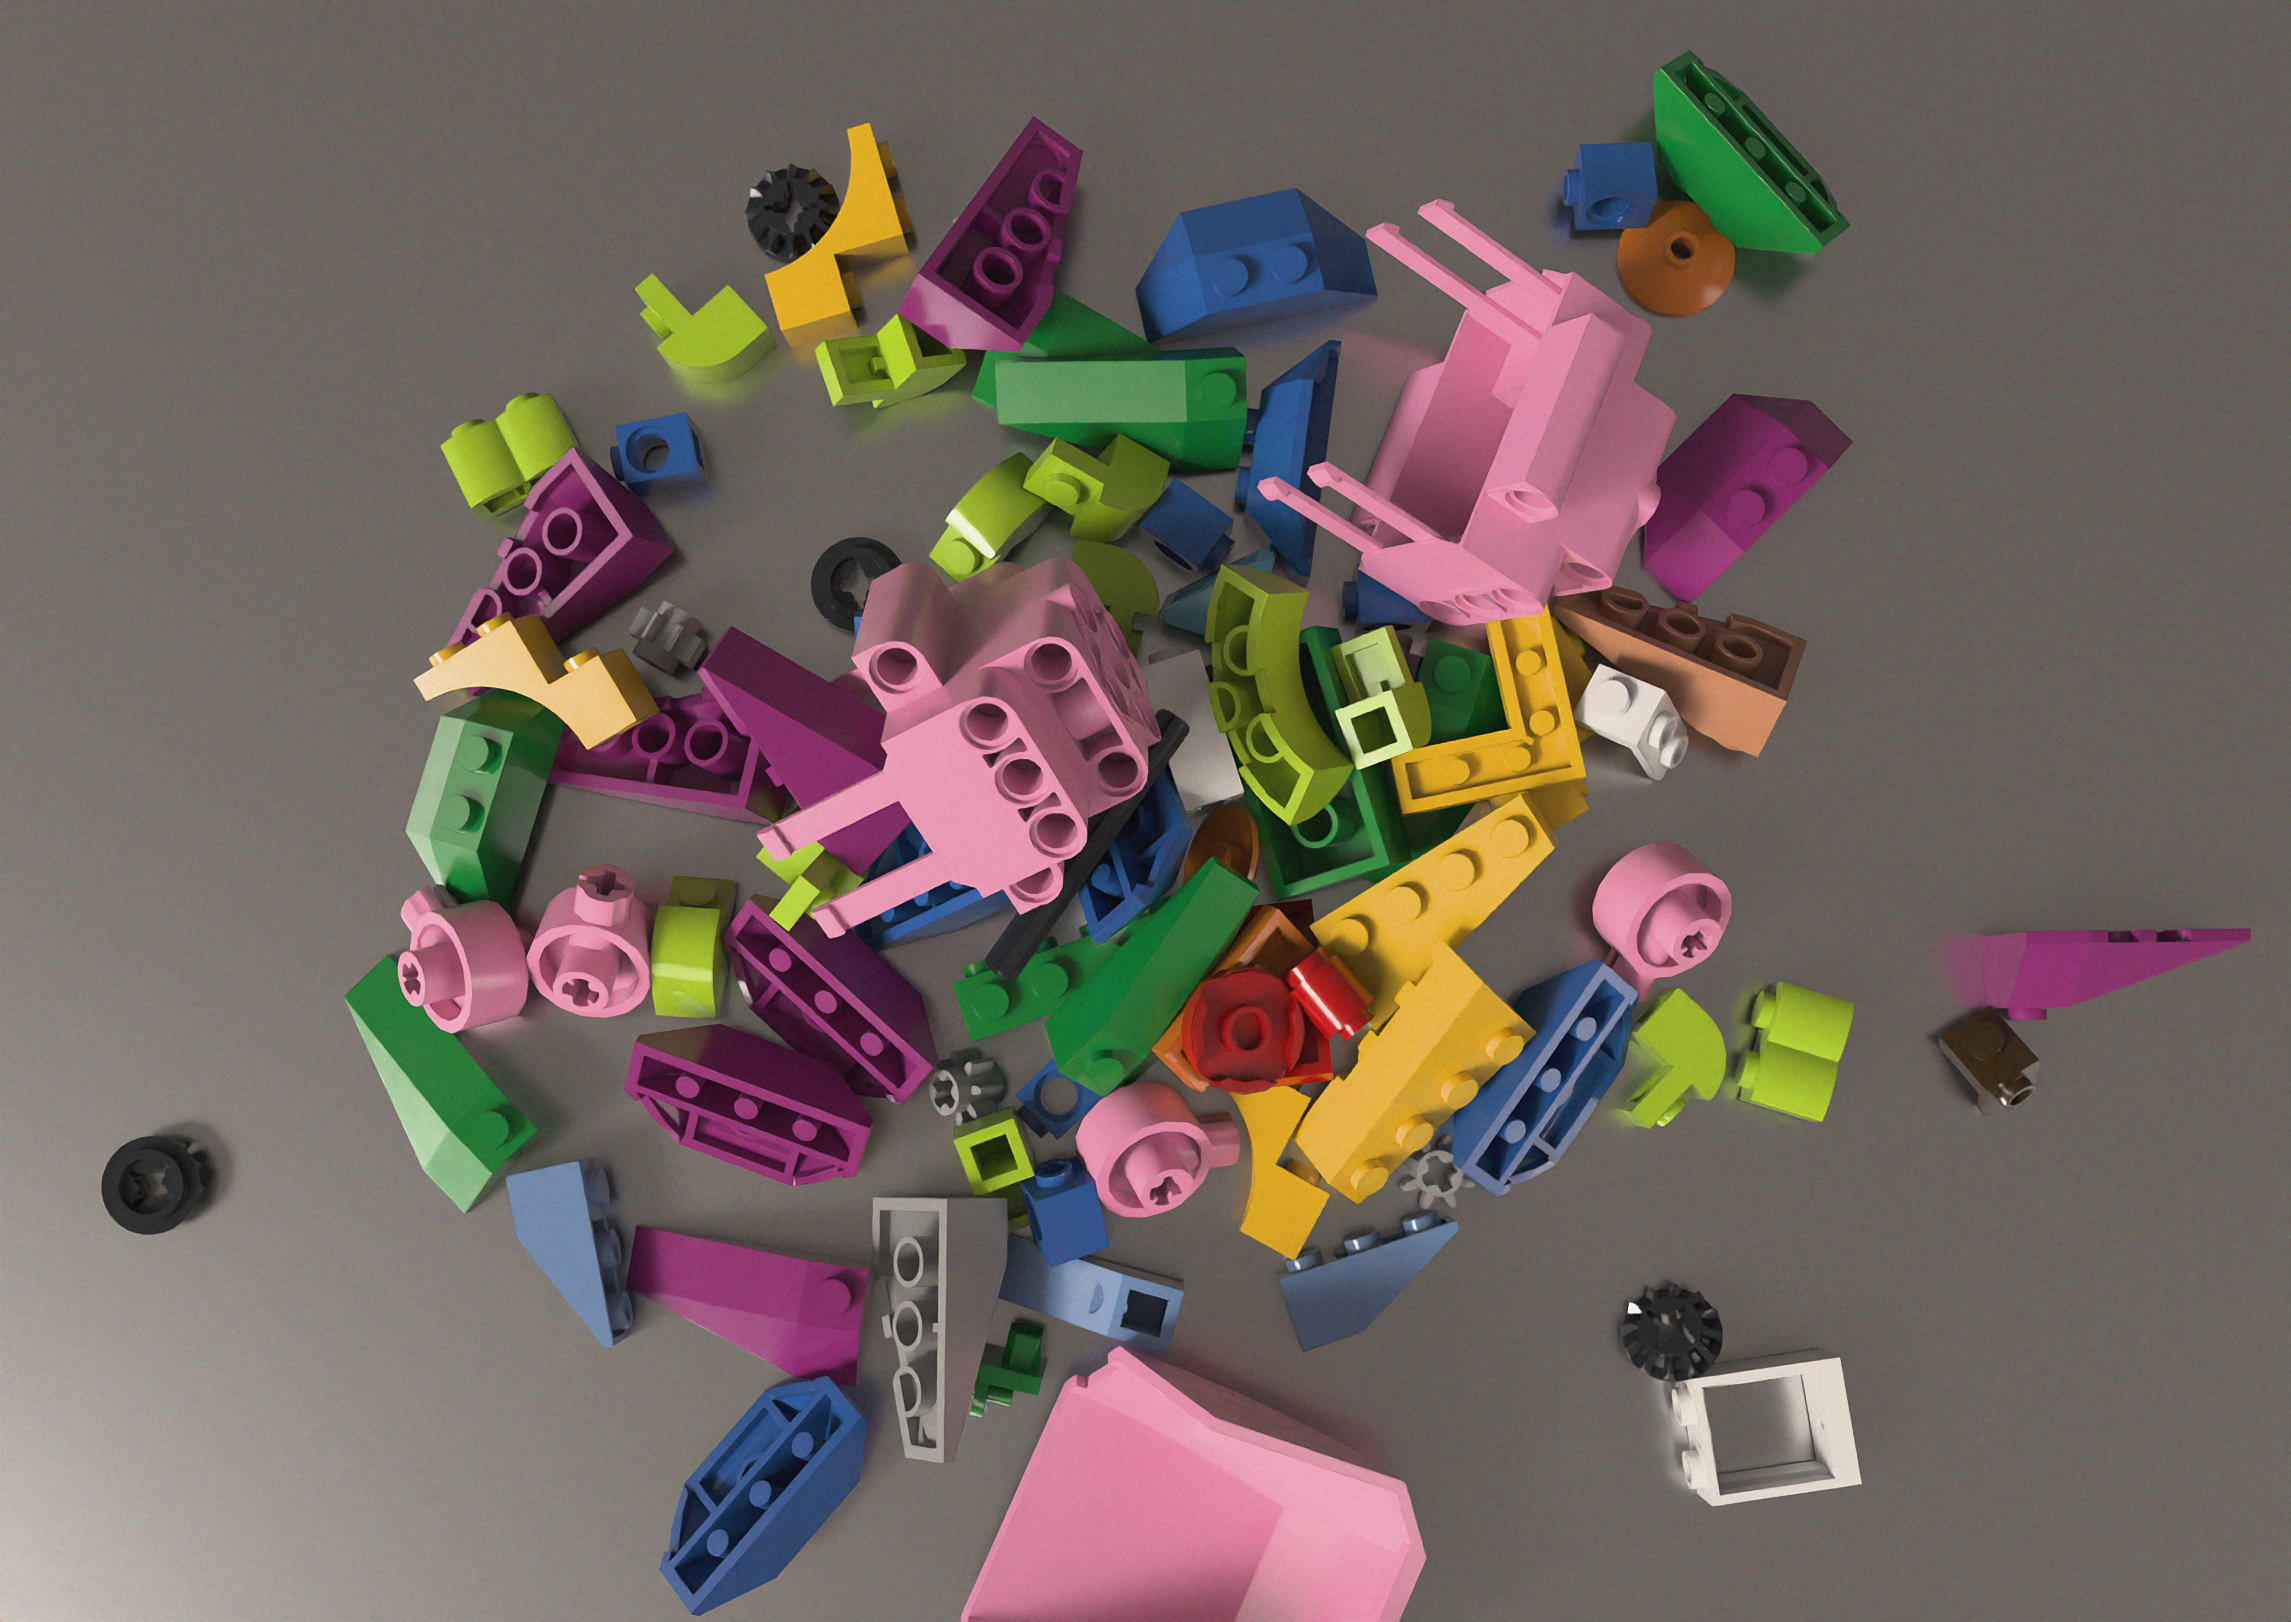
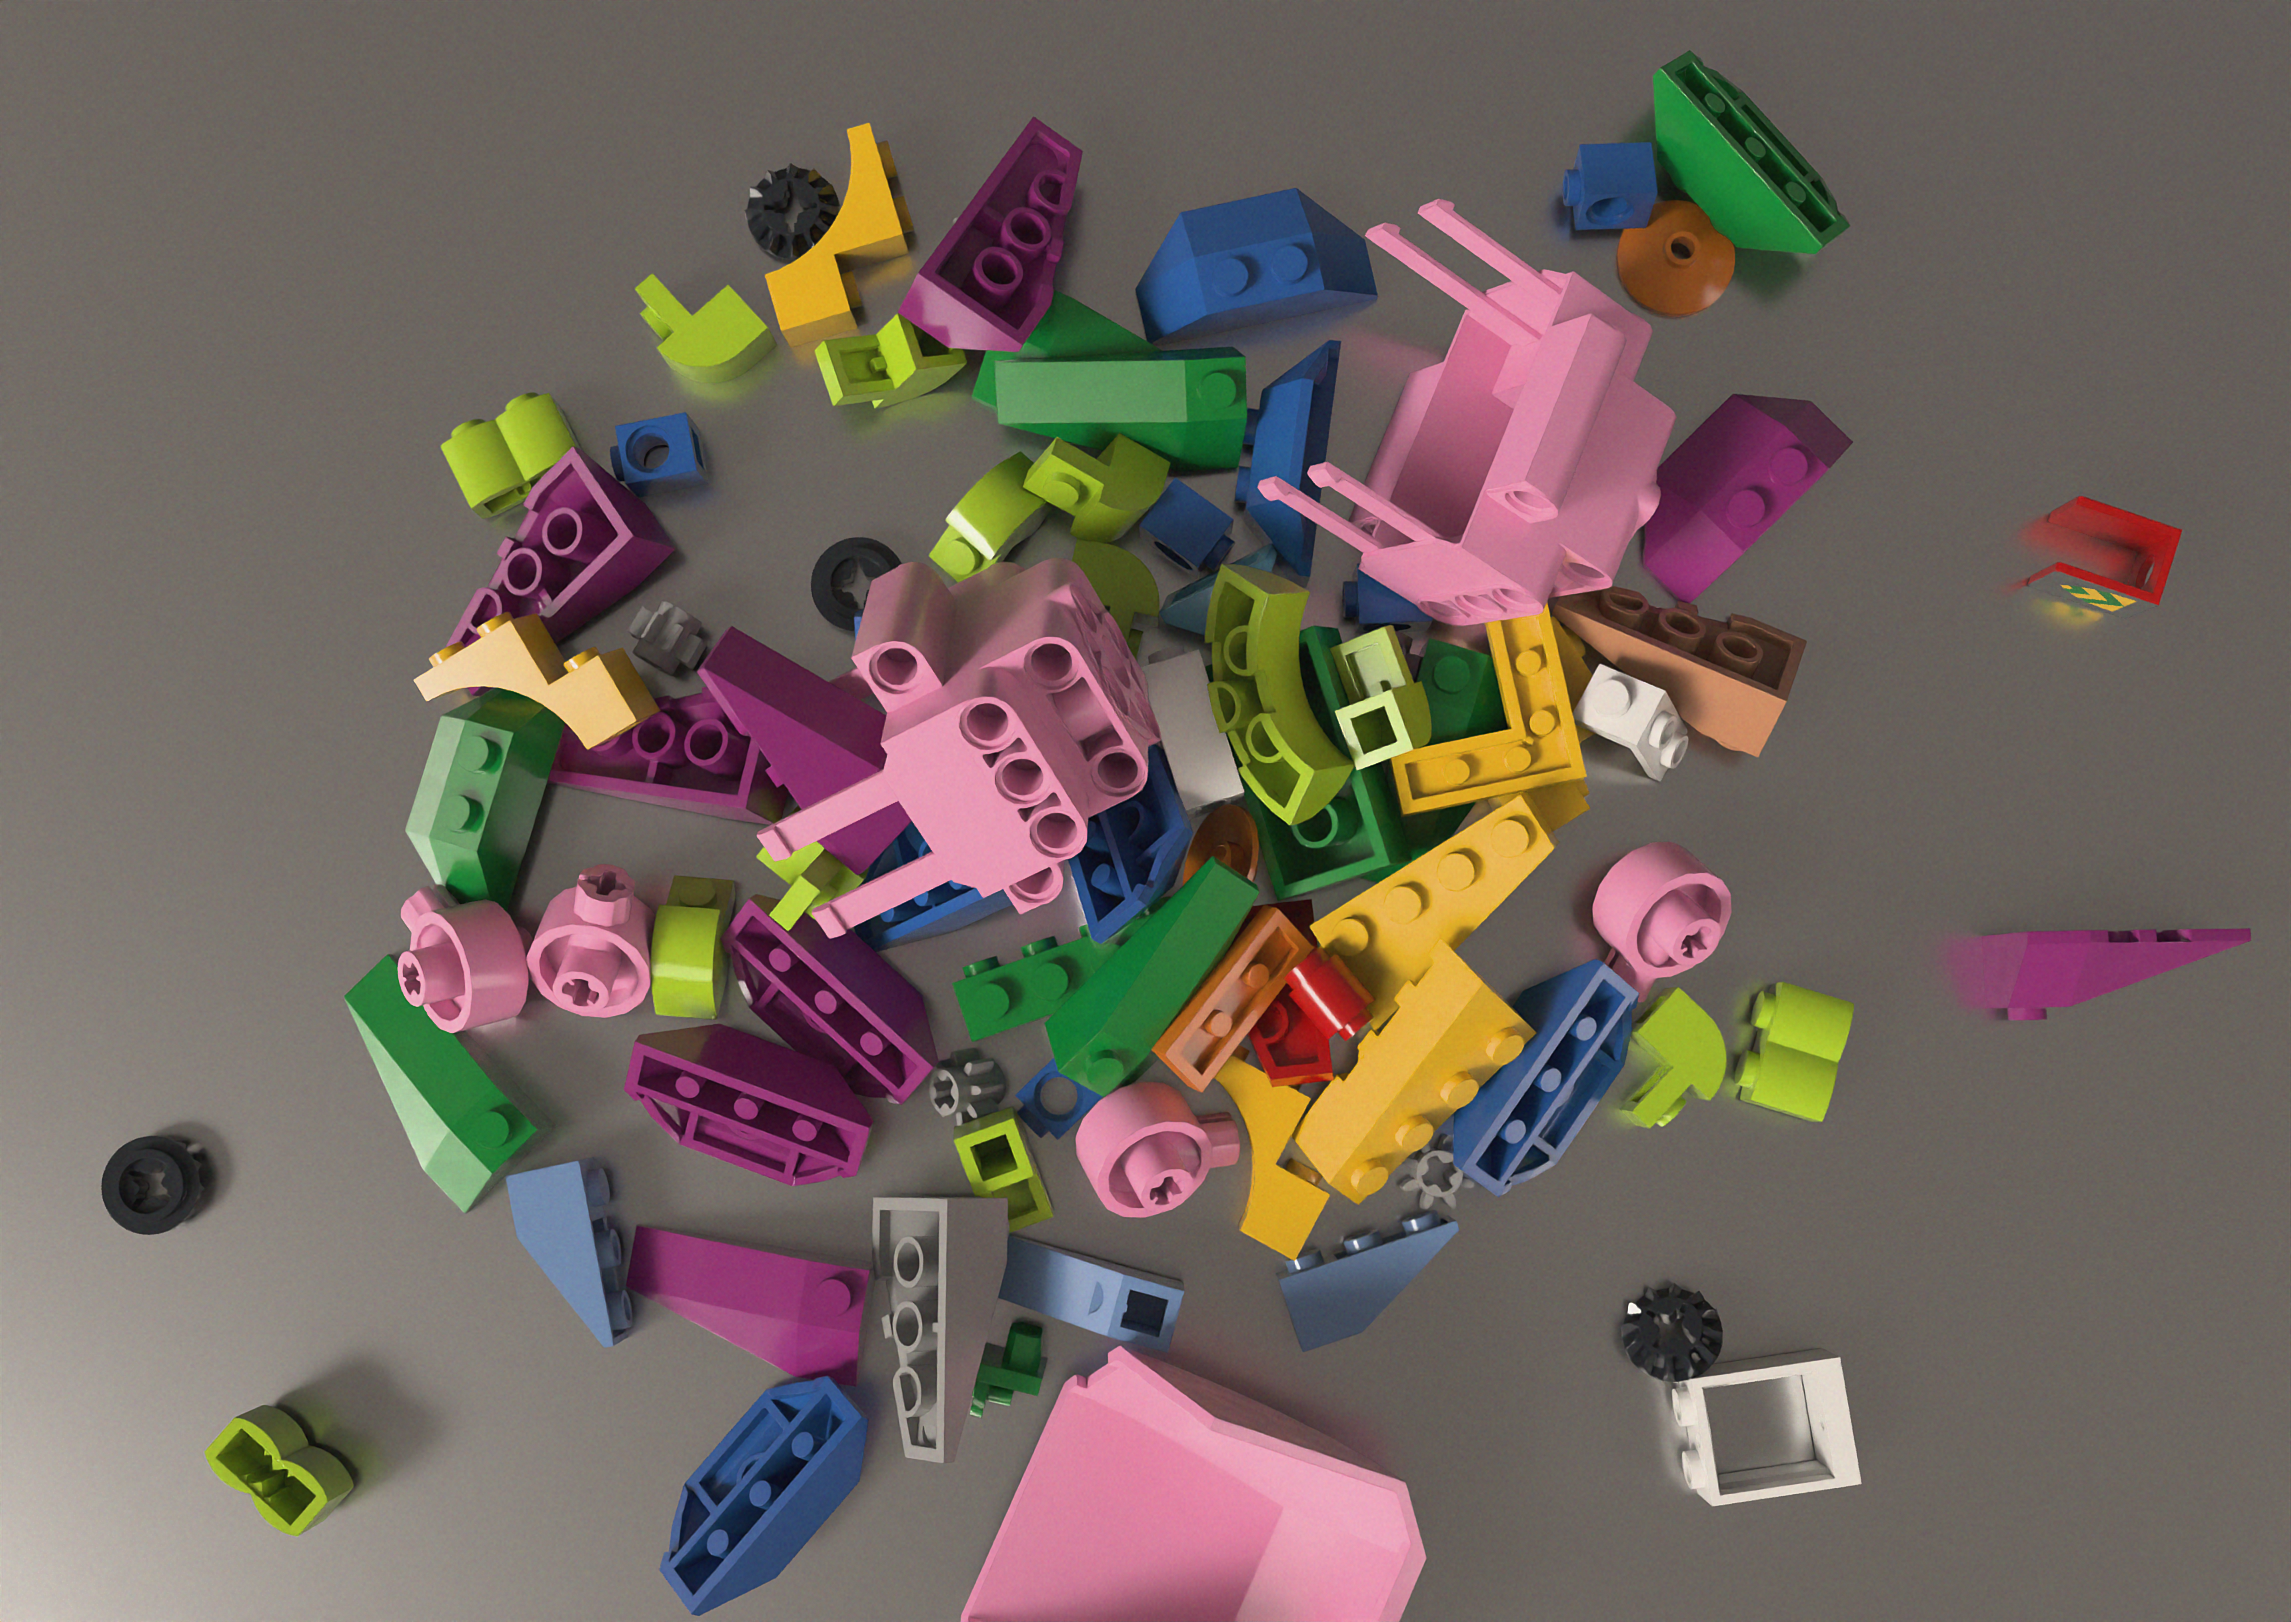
black axle [985,708,1190,982] -> none
blue brick [1019,1157,1110,1268] -> none
red tile [1181,966,1305,1095] -> none
dark brown bracket [1939,1005,2039,1115] -> none
none -> lime brick [204,1405,354,1537]
none -> red piece [2028,496,2182,619]

